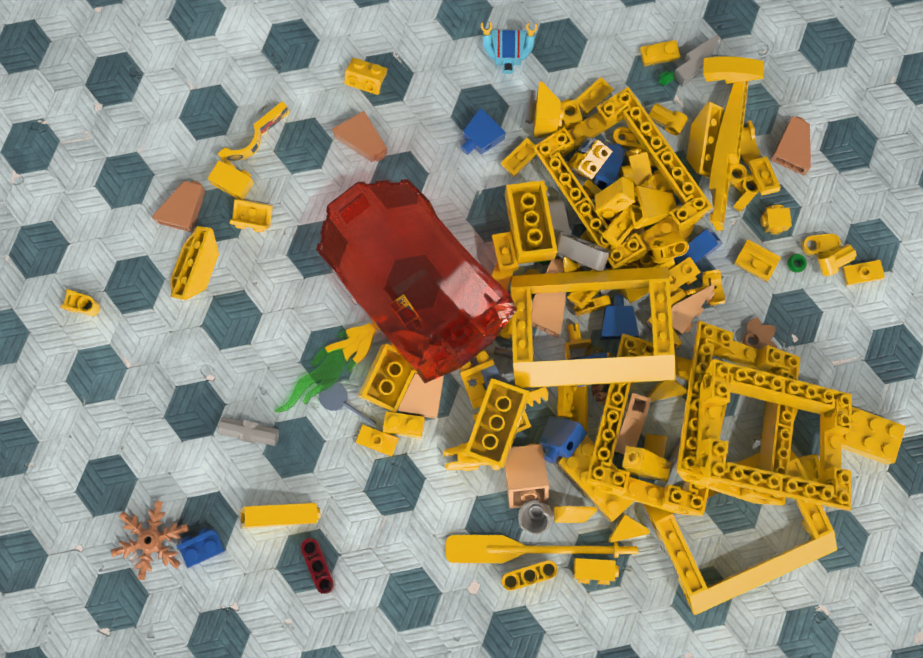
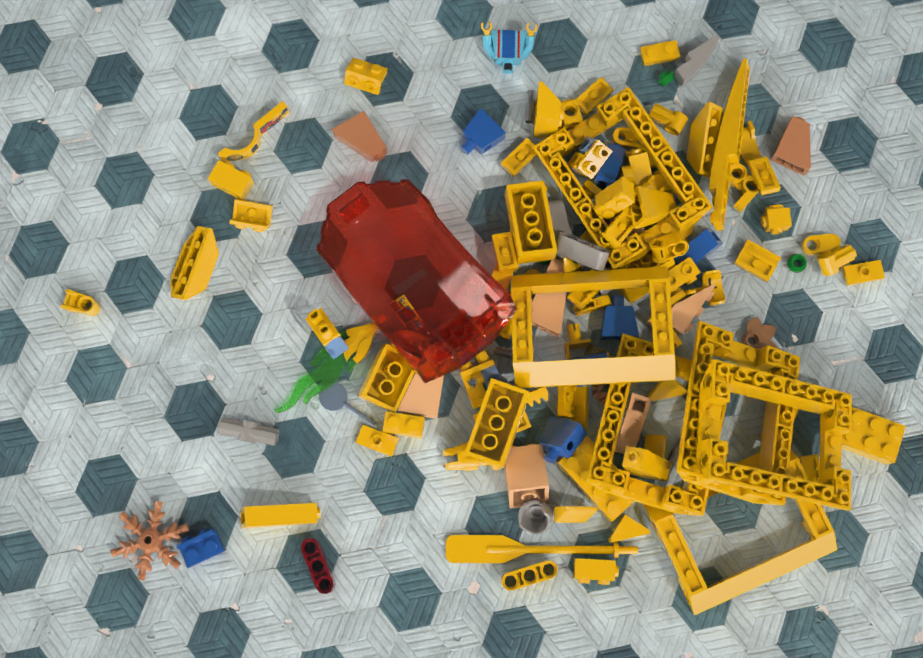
nougat slope [152,180,206,233] -> none
yellow slope [703,56,764,84] -> none
none -> yellow hips [305,308,349,360]

